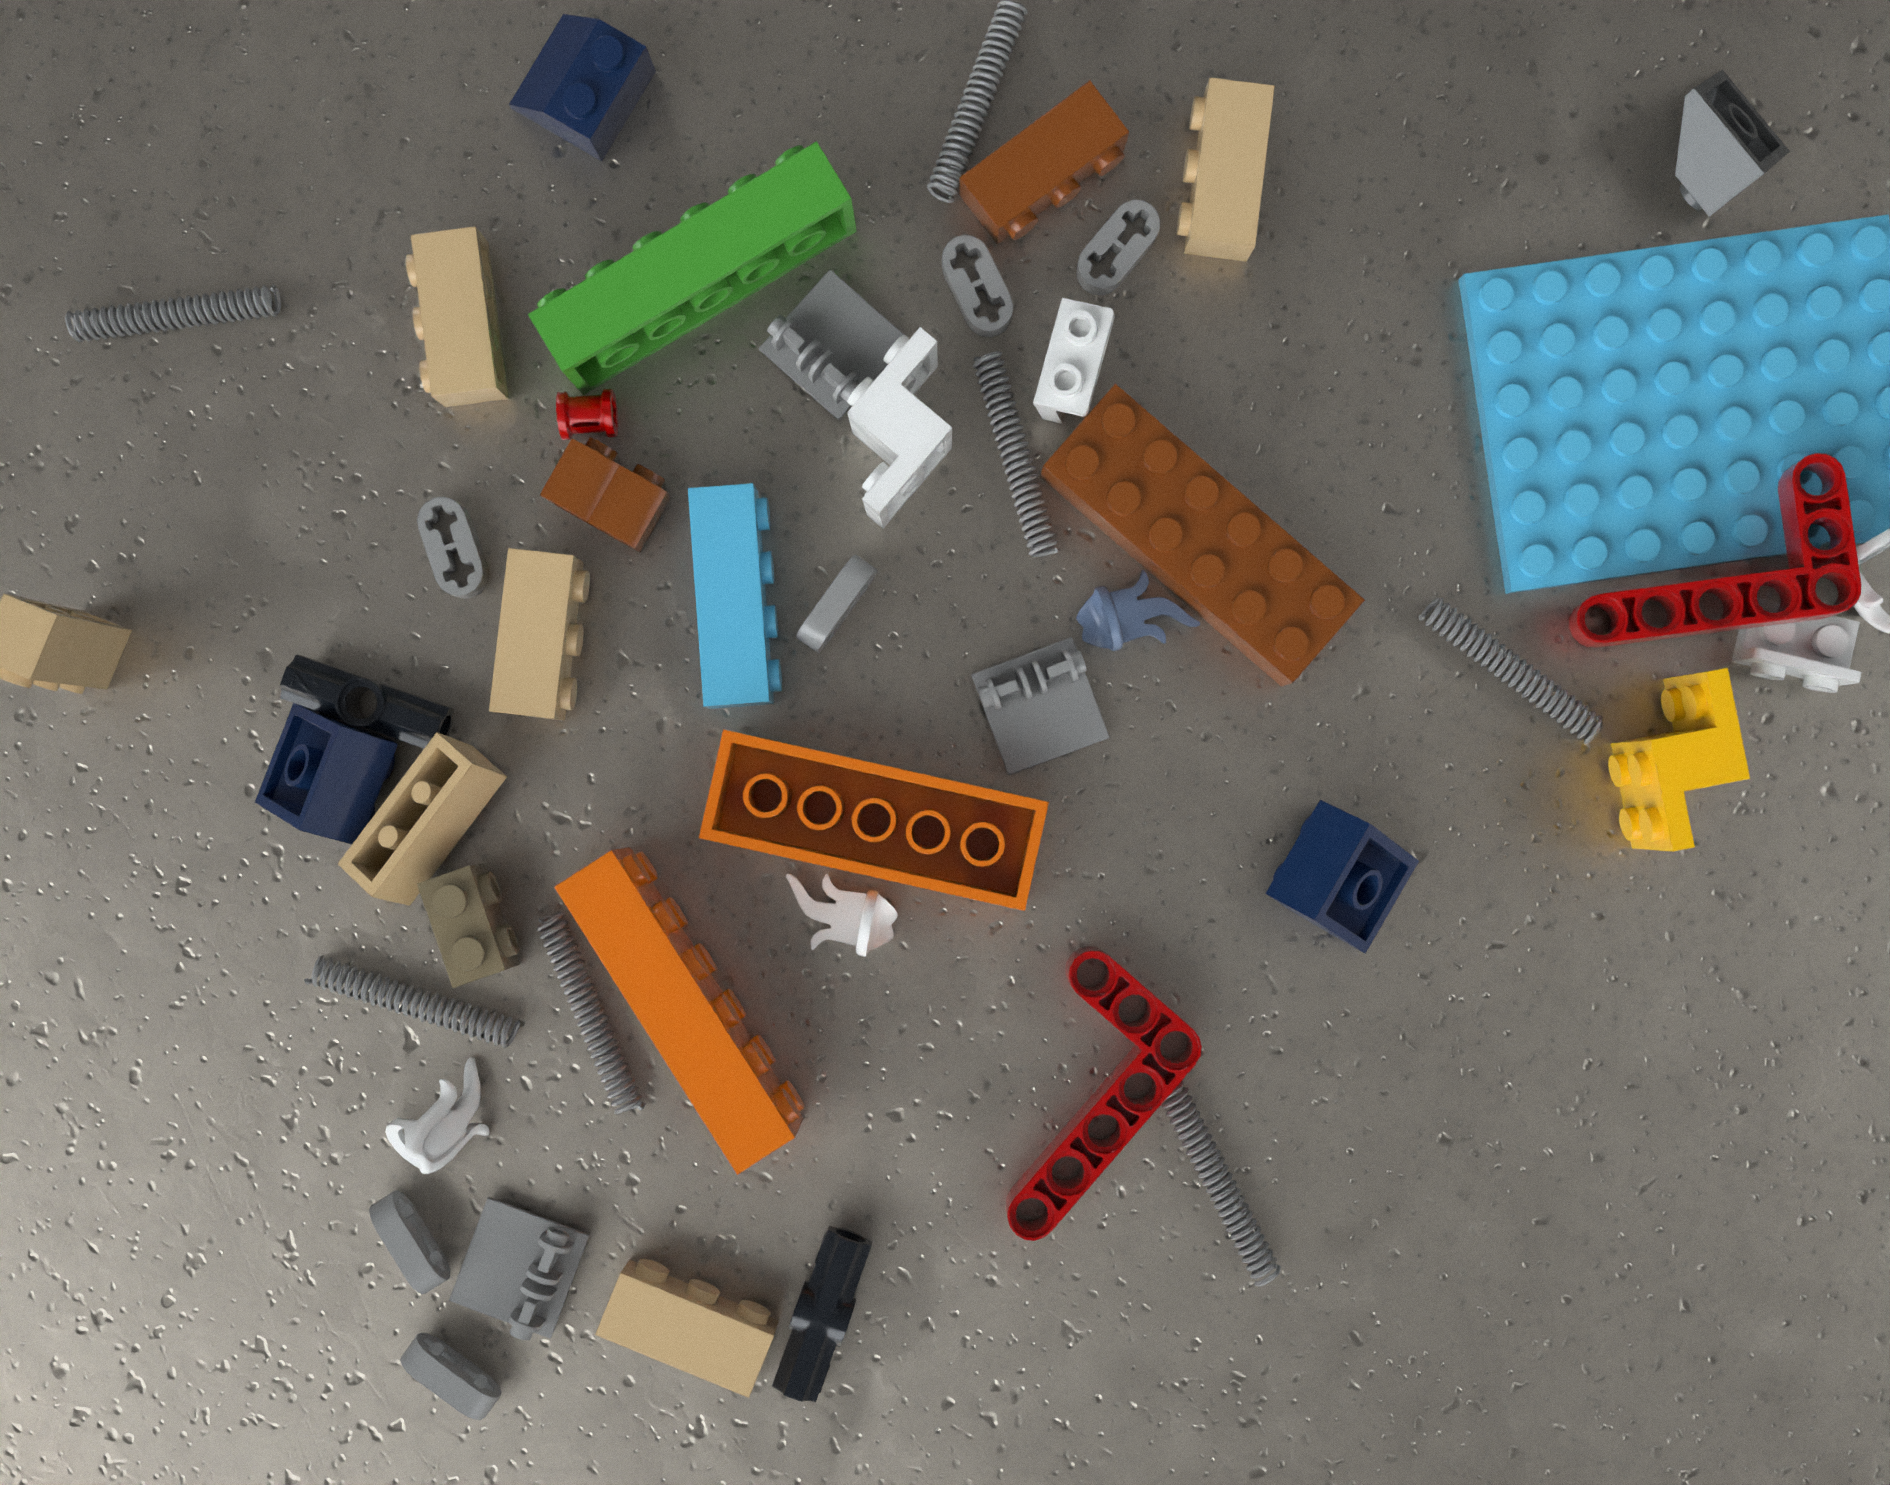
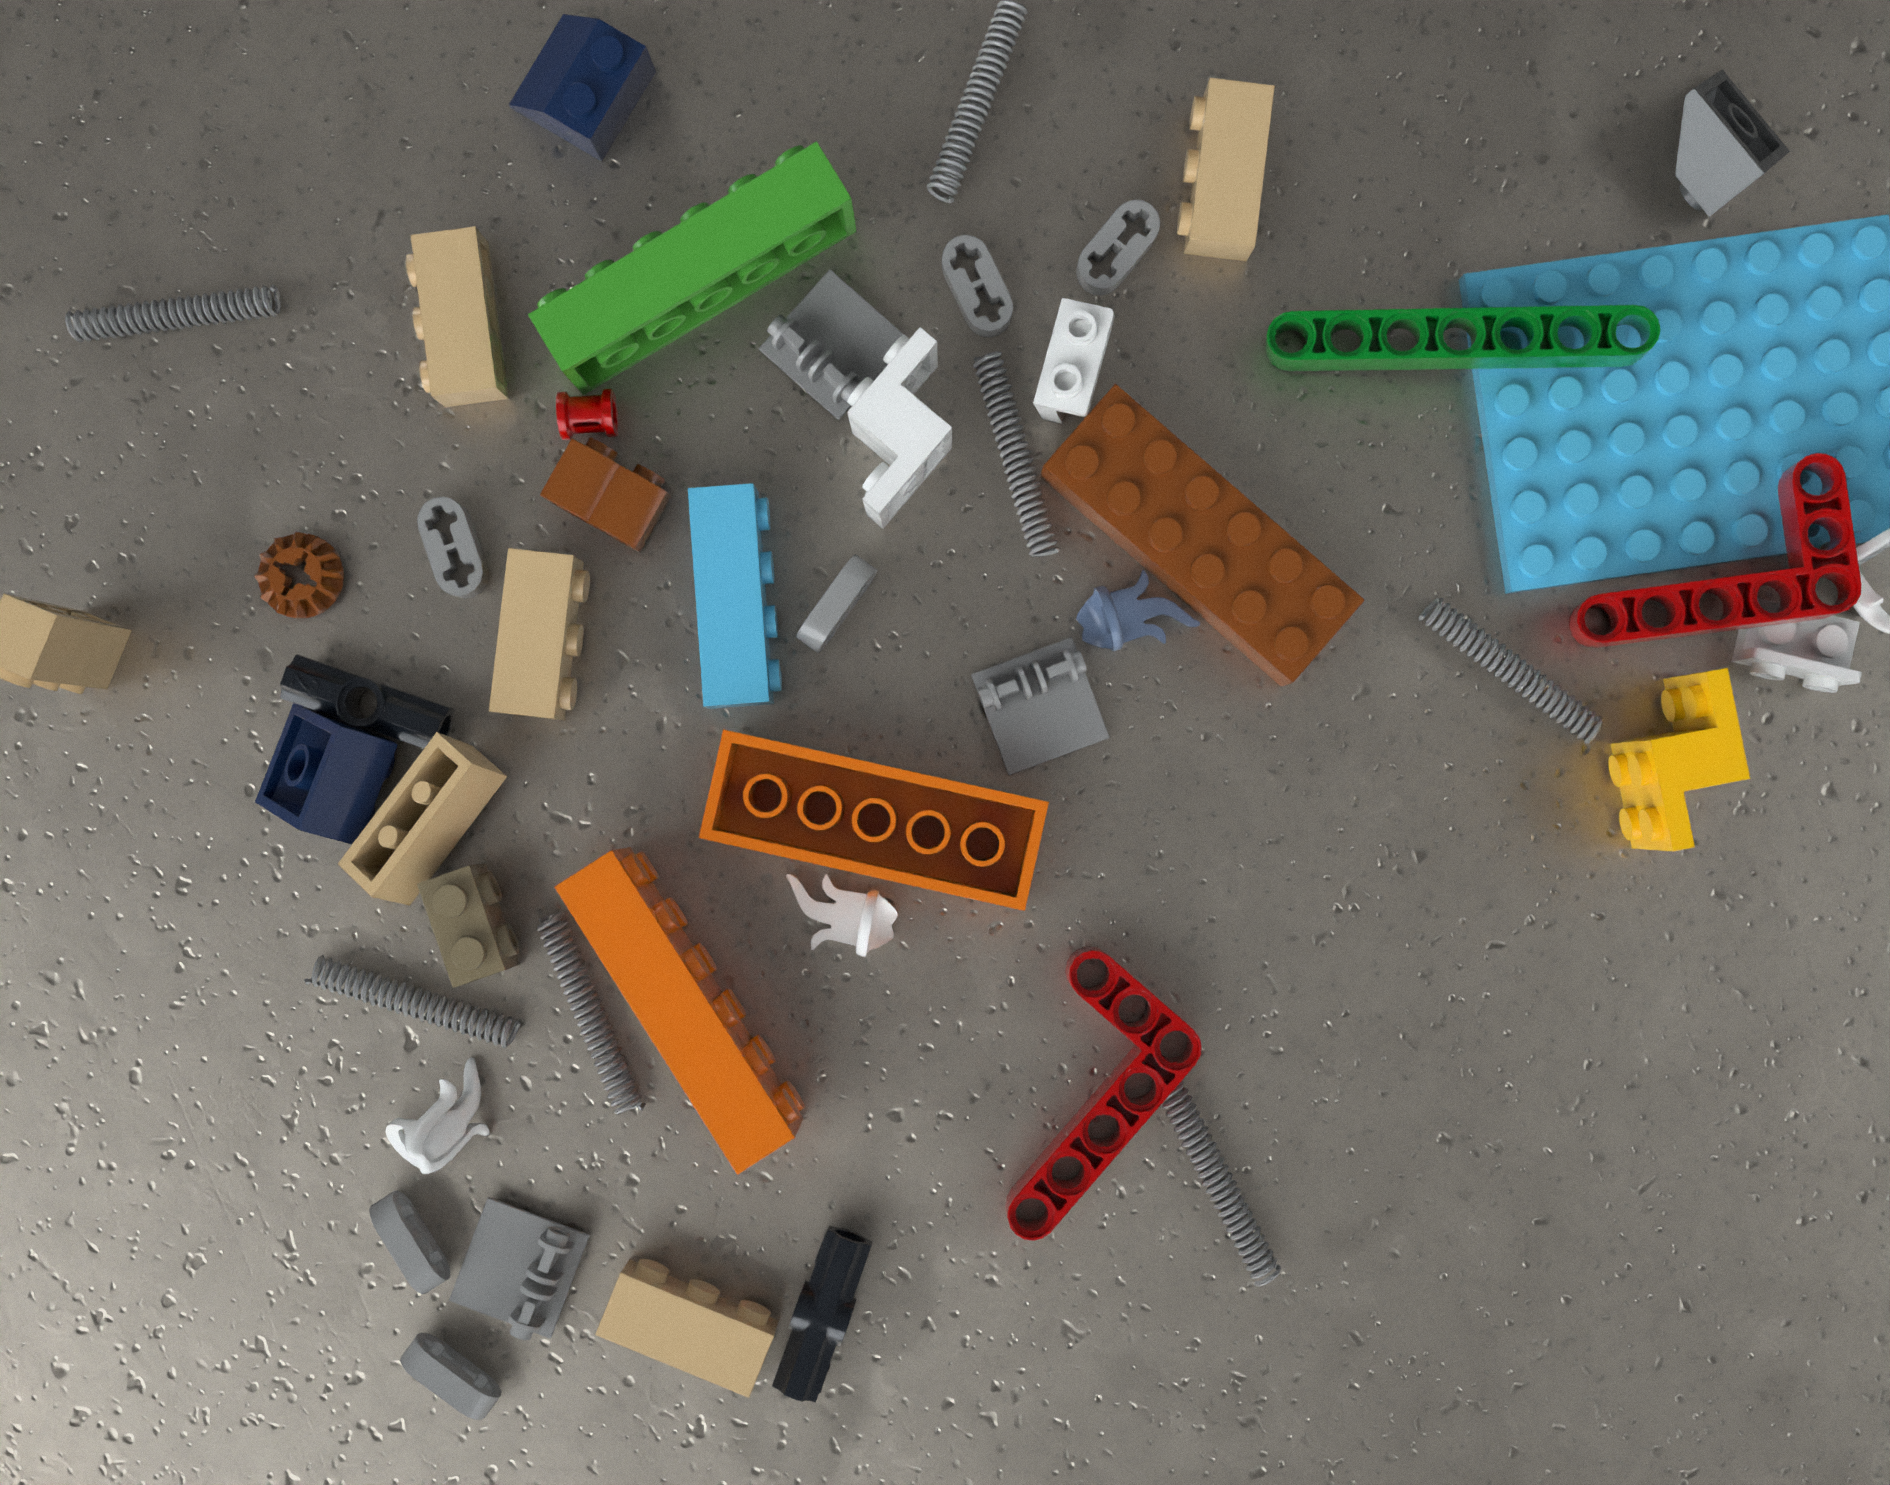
dark orange brick [959,80,1129,245] -> none
dark blue slope [1265,800,1419,954] -> none
none -> dark orange gear [254,532,344,619]
none -> green beam [1266,305,1661,371]

